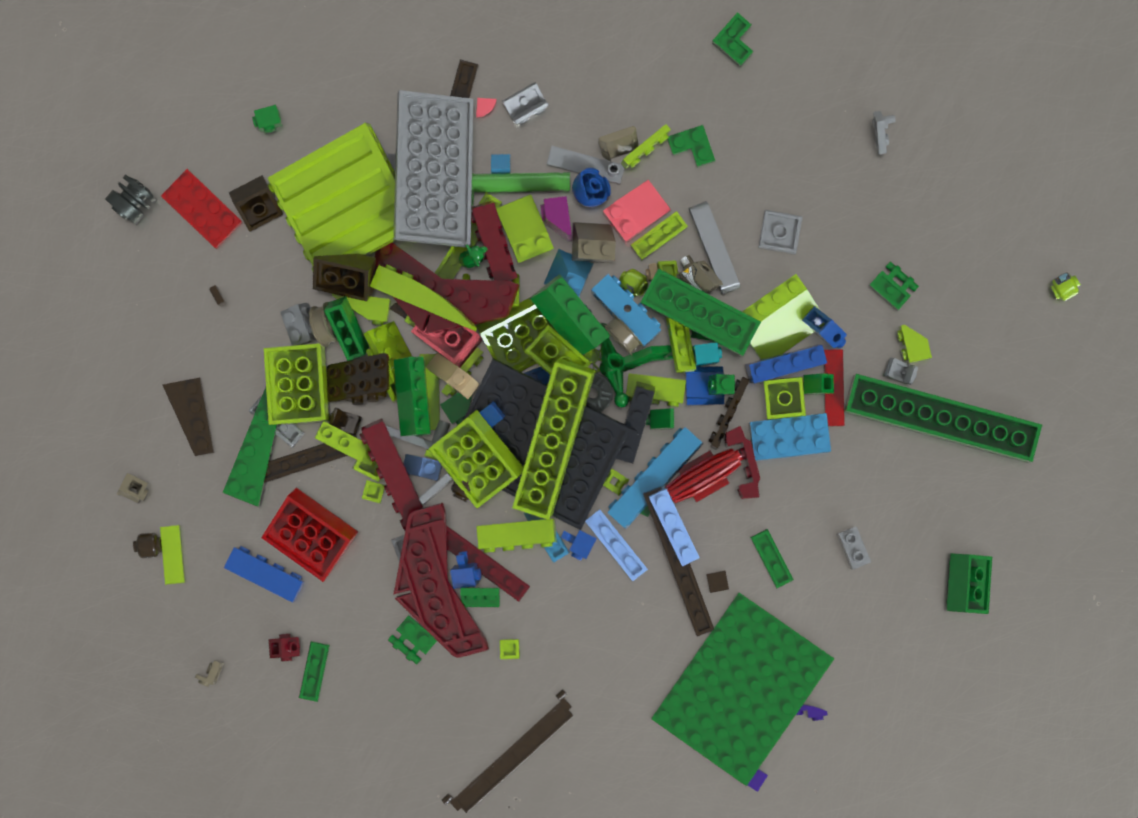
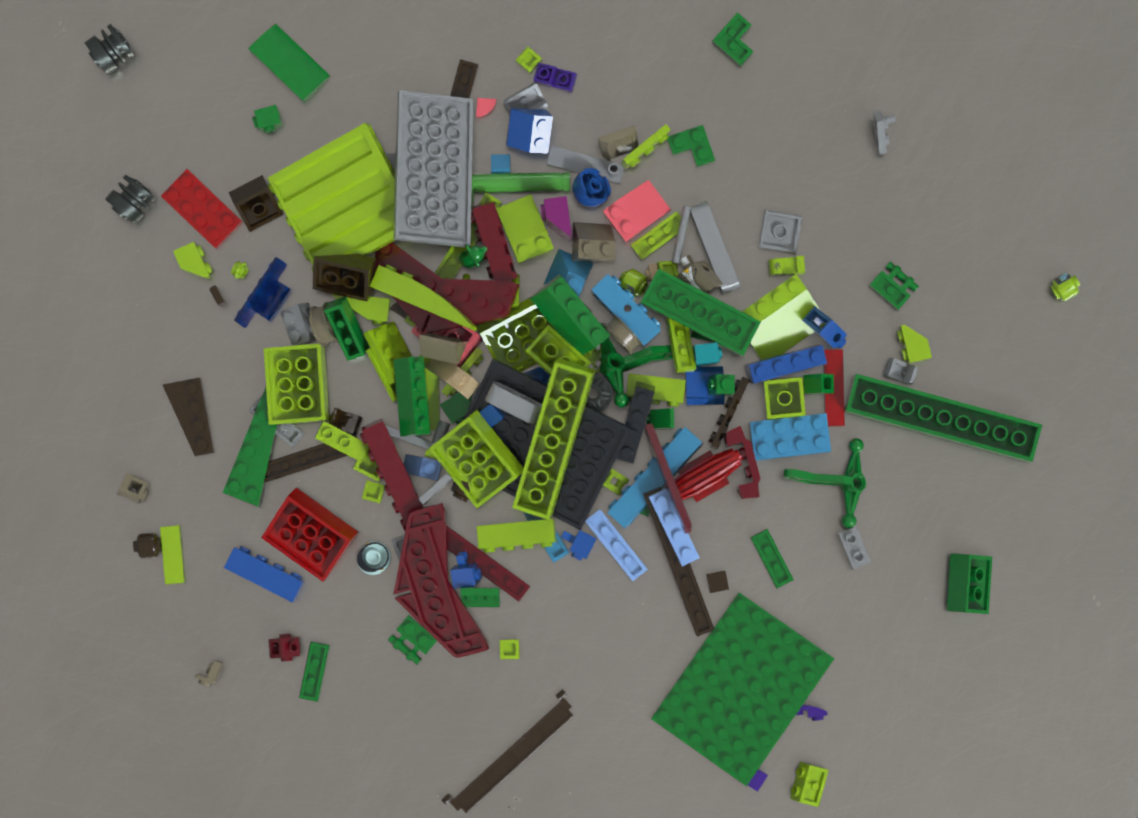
dark brown bracket [327,353,389,405] -> none
none -> pearl dark grey wheel [84,24,135,75]
none -> lime slope [173,242,212,280]
none -> lime plate [231,261,248,279]
none -> clear blue bracket [234,257,290,328]
none -> green slope [248,24,330,103]
none -> light aqua piece [356,541,391,575]
none -> dark tan slope [419,333,467,365]
none -> light grey beam [485,381,542,424]
none -> blue slope [506,108,553,153]
none -> lime tile [515,46,542,74]
none -> dark purple slope [533,63,577,92]
none -> dark red tile [645,424,692,534]
none -> light grey bar [672,206,691,264]
none -> lime leg [768,255,805,276]
none -> green piece [783,438,866,529]
none -> lime bracket [790,762,829,807]

